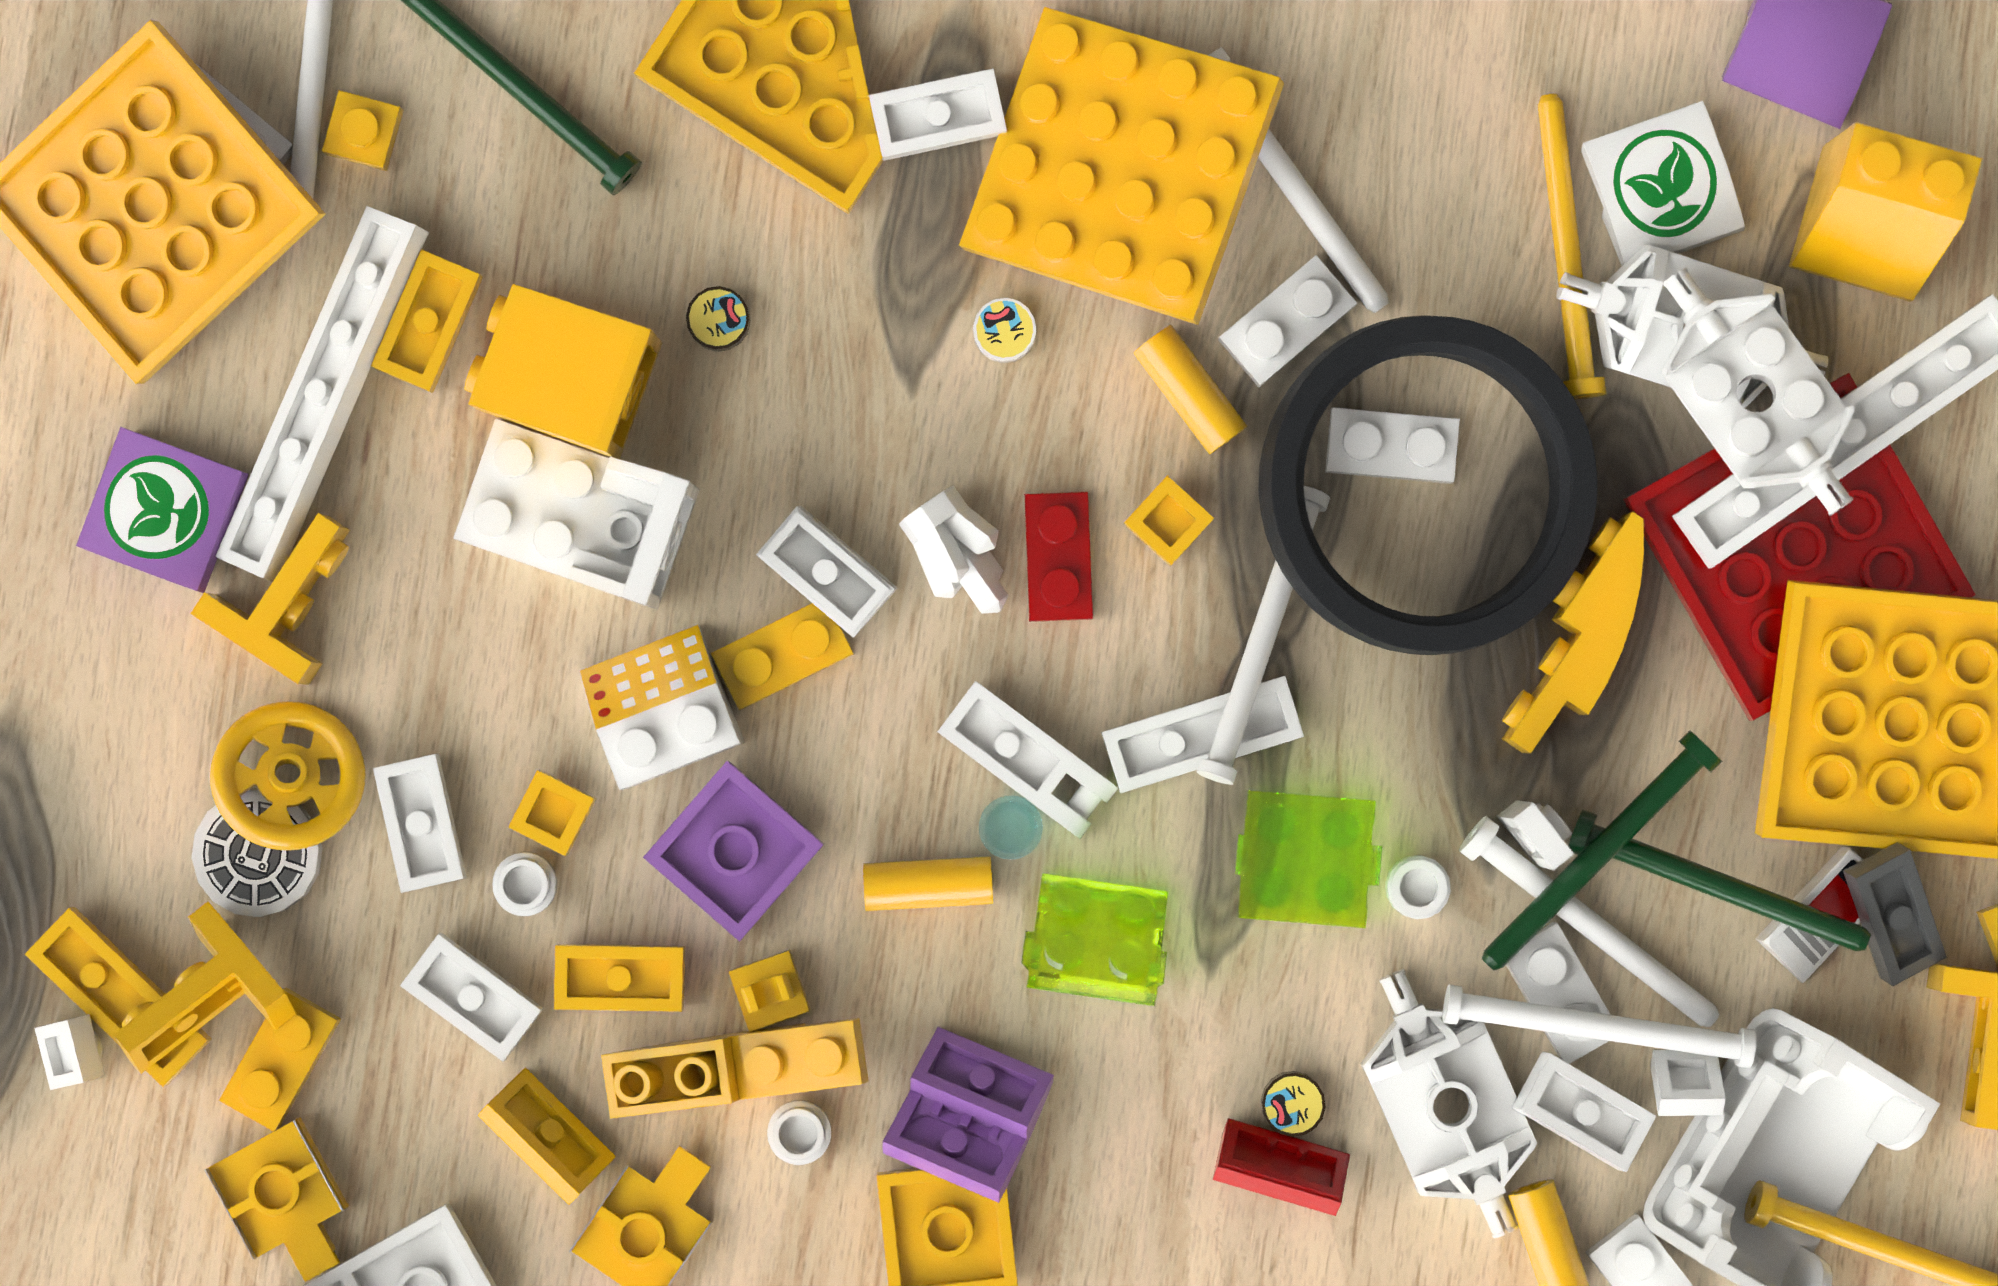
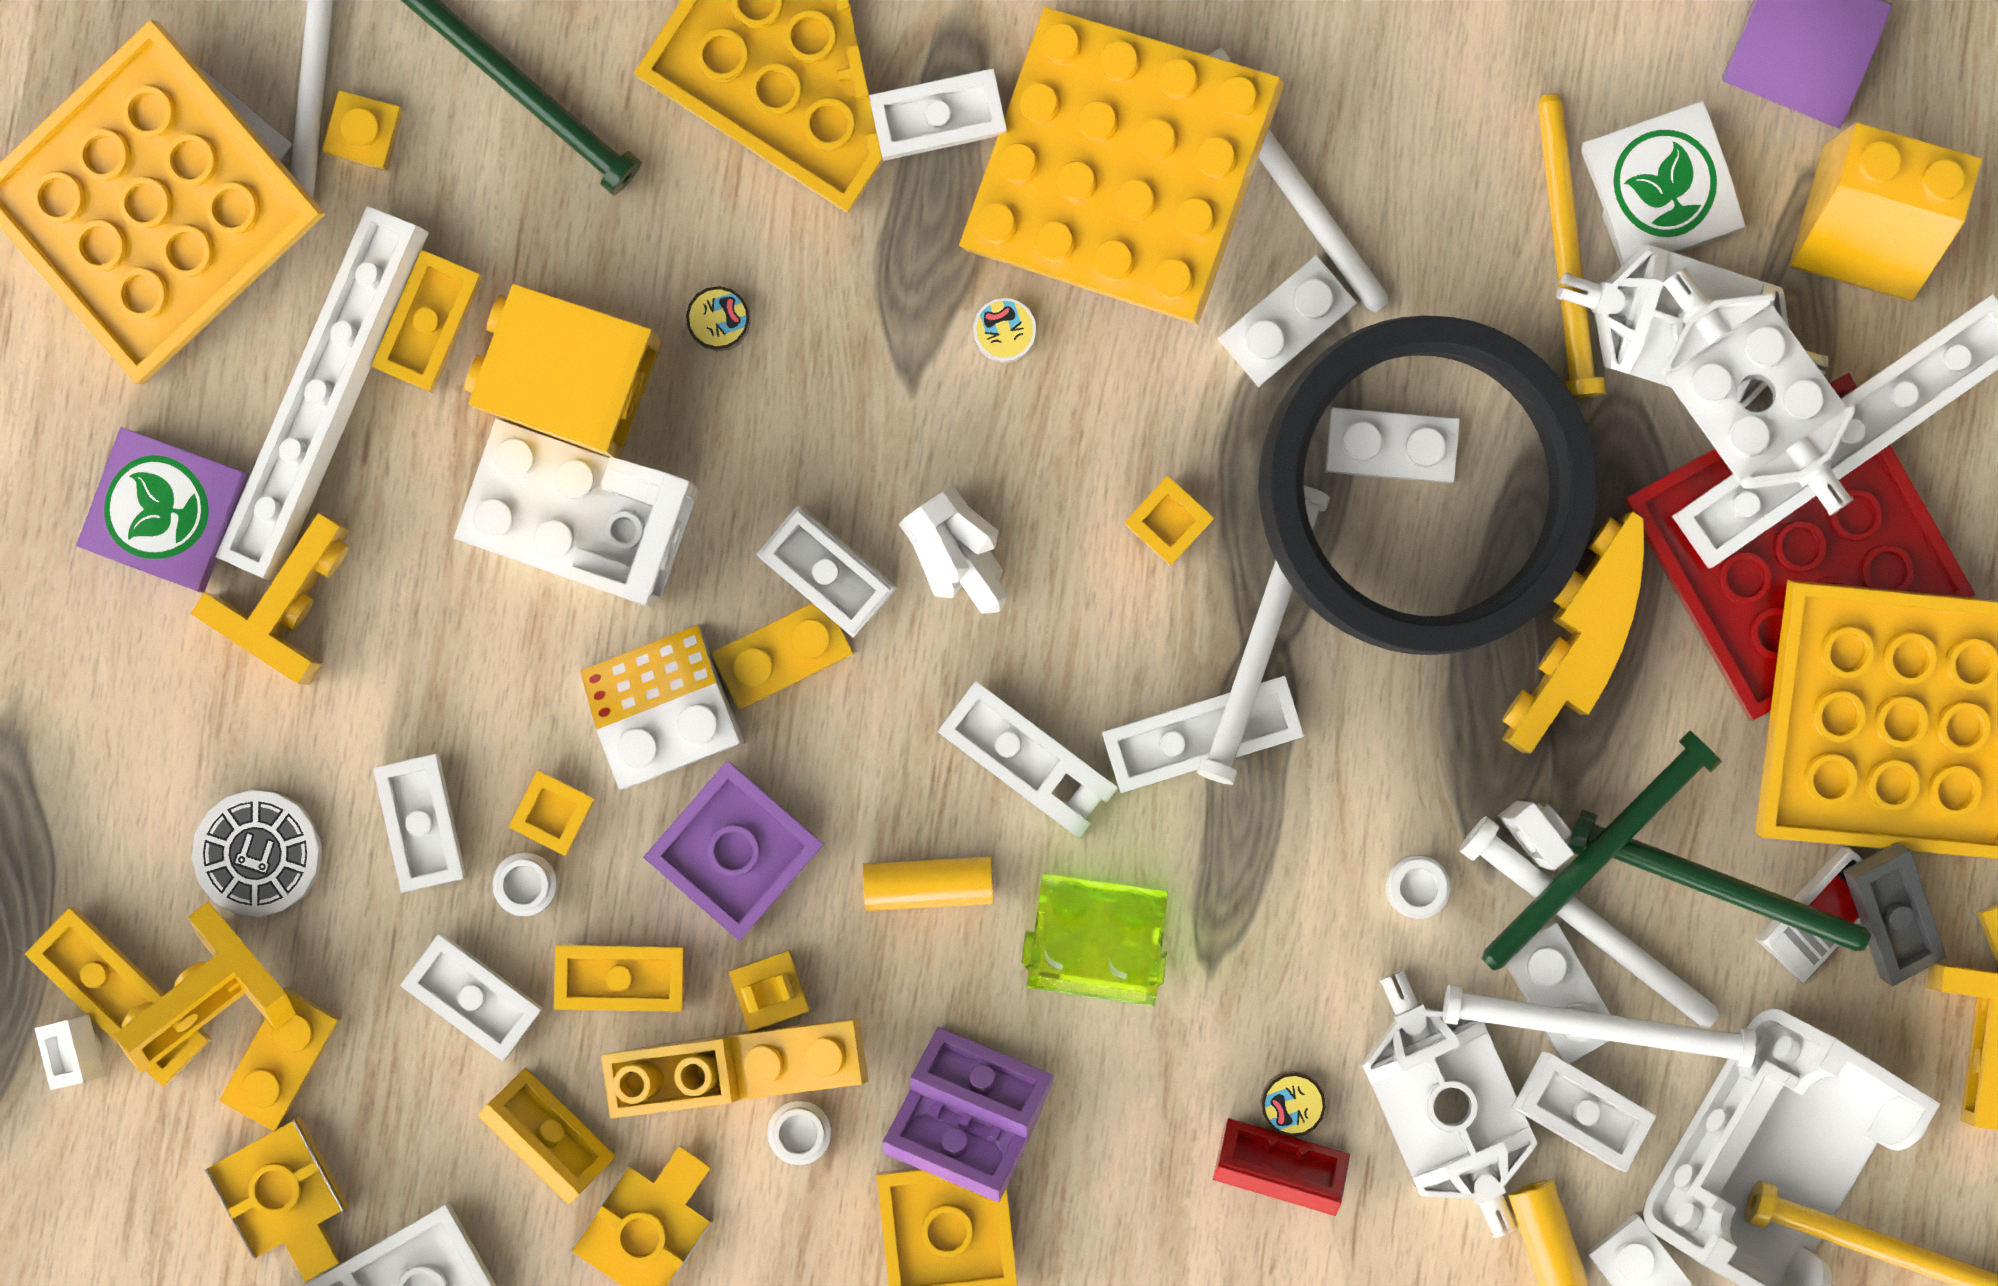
yellow plate [210,701,366,850] -> none
clear light blue plate [979,796,1043,859] -> none
red plate [1024,492,1093,622] -> none
yellow piece [1133,325,1247,455] -> none
clear neon green piece [1235,790,1382,928] -> none
white plate [1650,1050,1726,1116] -> none

